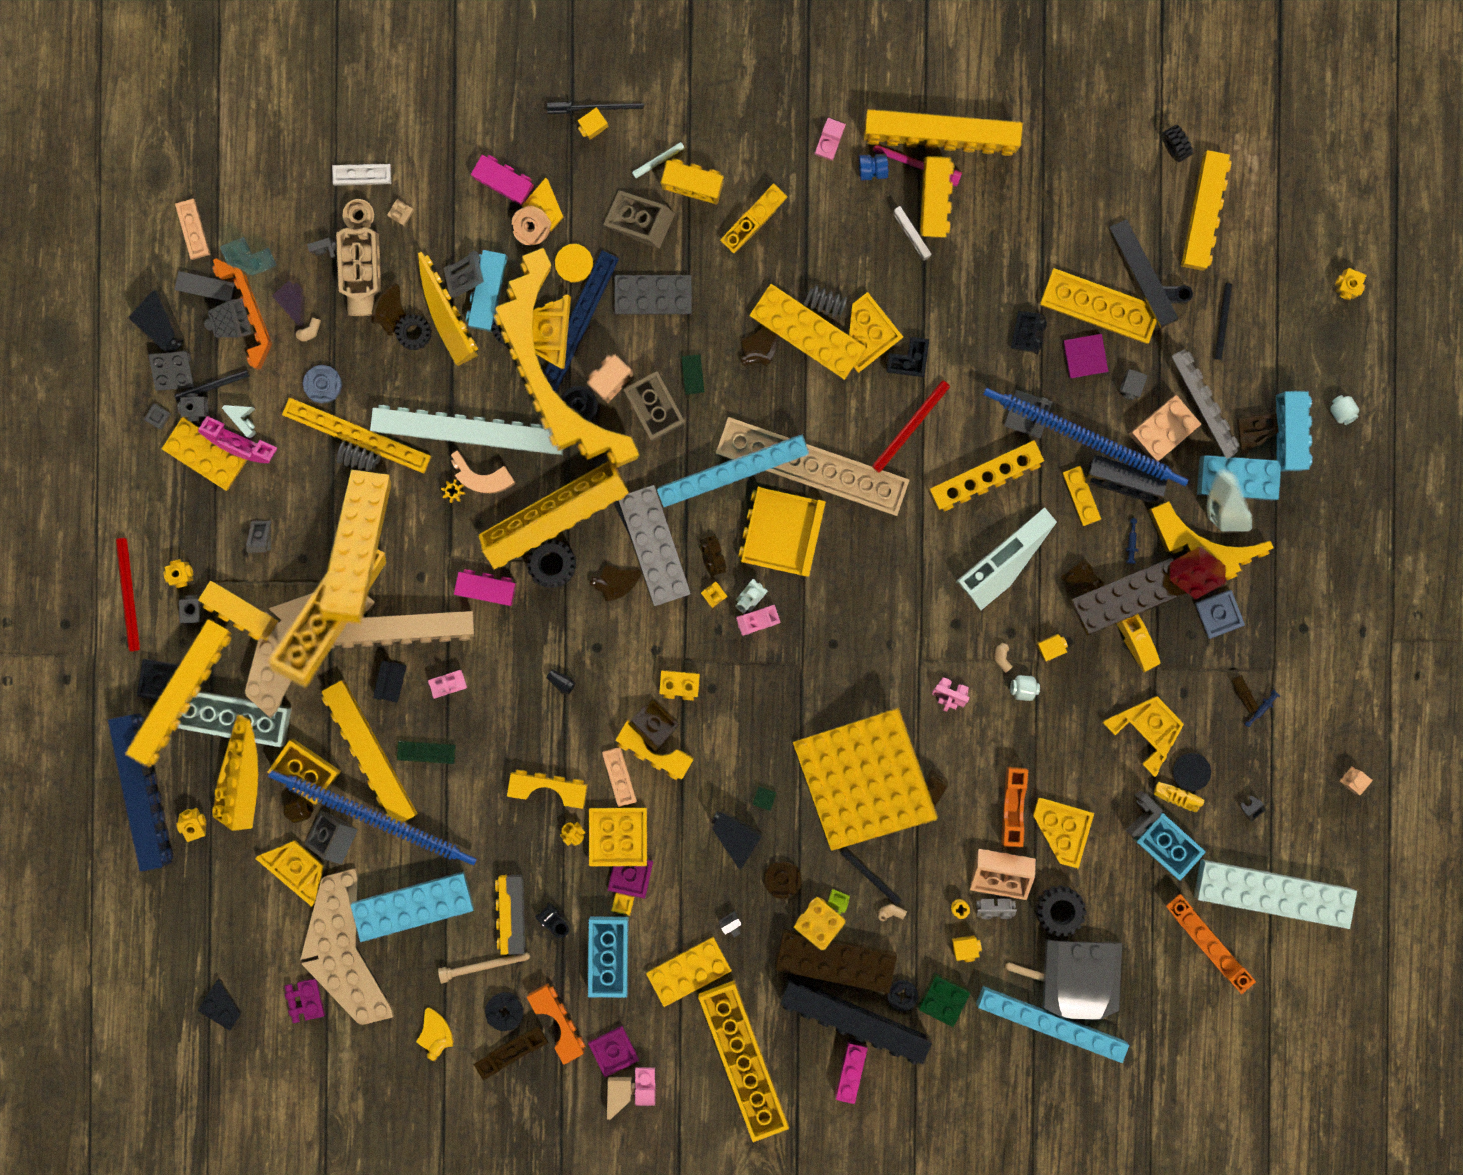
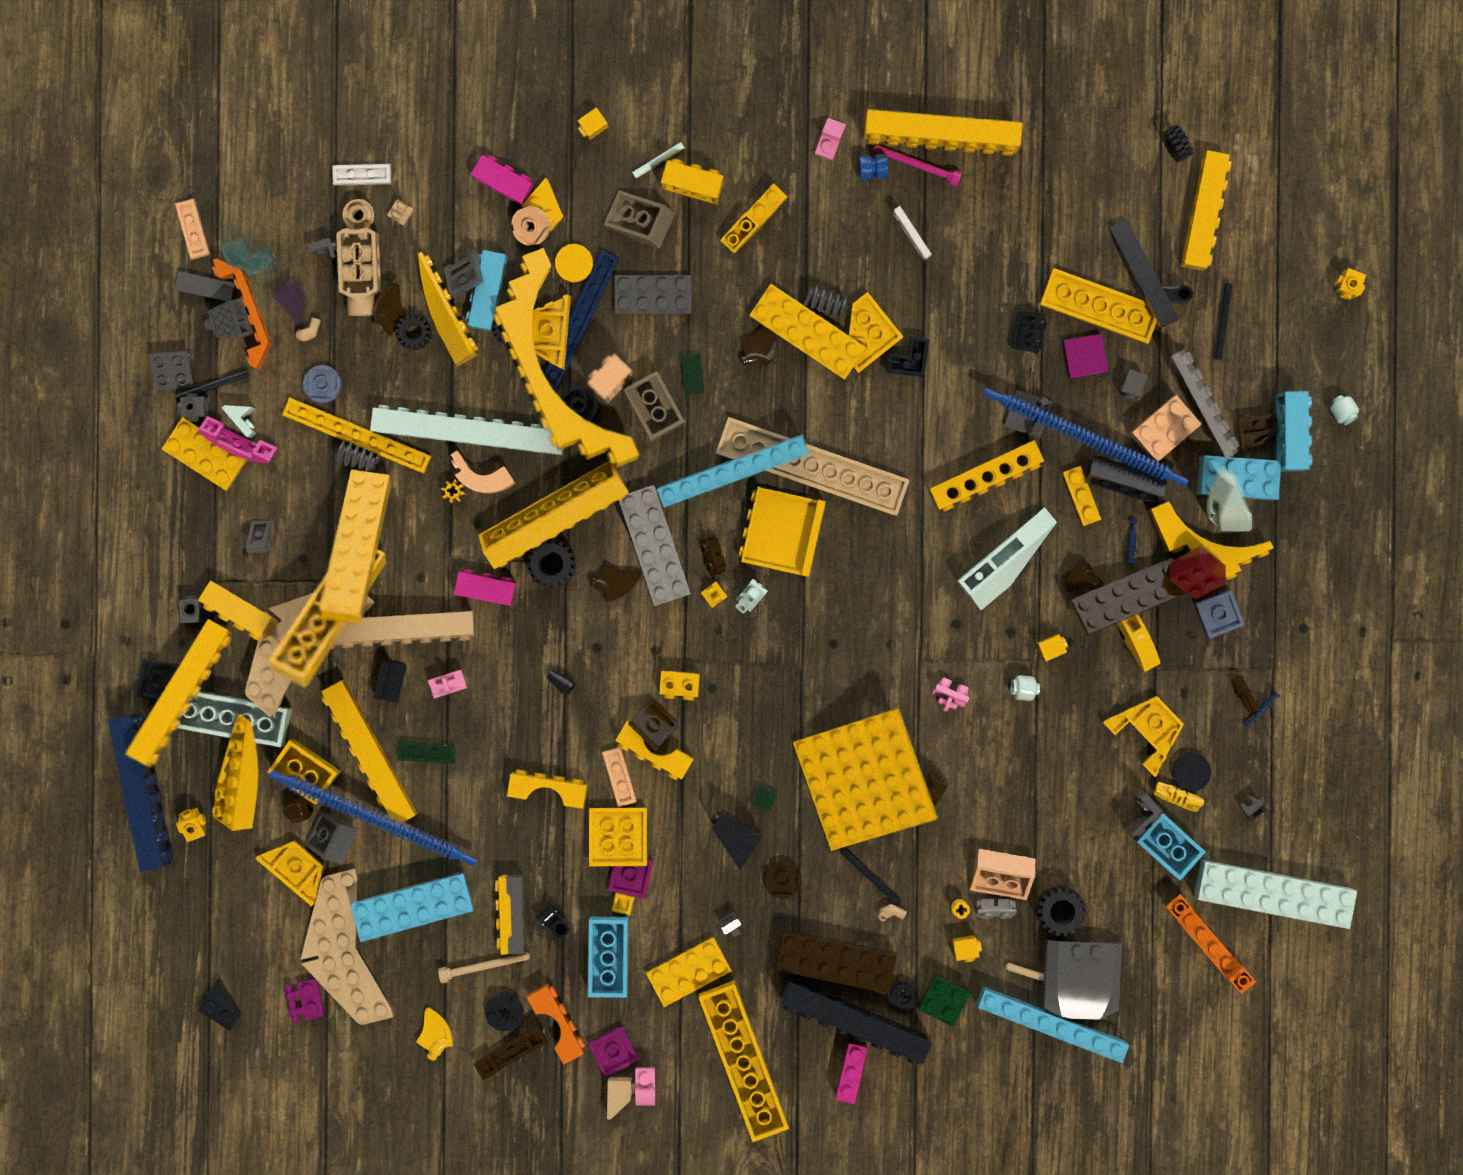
red axle [116,538,140,652] -> none
black slope [128,289,184,352] -> none
dark grey tile [144,403,171,430] -> none
yellow brick [163,559,194,588] -> none
black piece [547,100,644,116] -> none
yellow gear [560,822,585,846] -> none
bright pink brick [736,605,780,636] -> none
yellow bracket [794,897,846,950] -> none
lime tile [827,889,850,915] -> none
red axle [872,381,950,473] -> none
yellow brick [920,157,954,237] -> none
tan arm [994,643,1012,673] -> none
orange arch [1001,767,1028,847] -> none
yellow plate [1033,797,1094,869] -> none
light nougat brick [1340,766,1373,795] -> none

